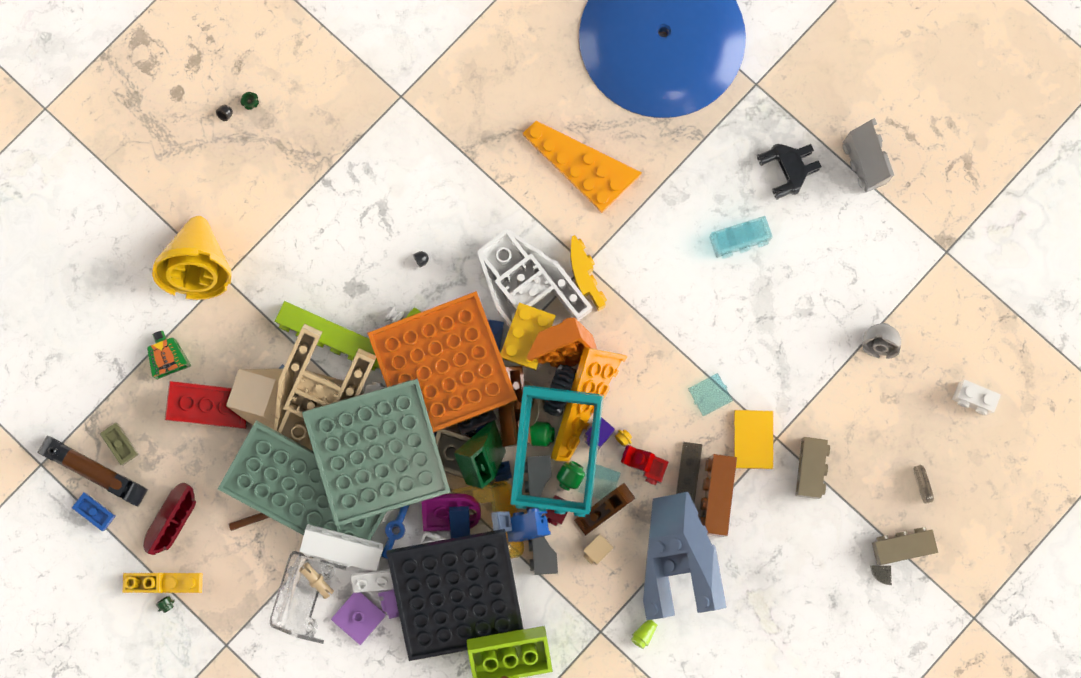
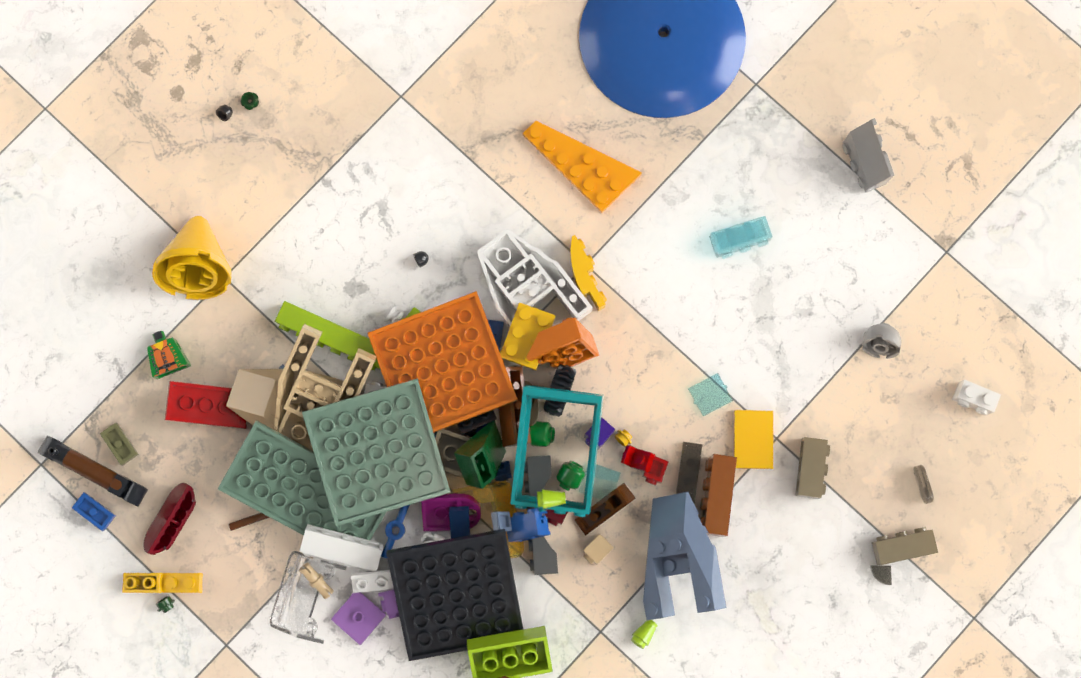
light orange wing [551,347,627,462] -> none
black connector [757,144,822,200] -> none
none -> lime cone [537,489,566,509]

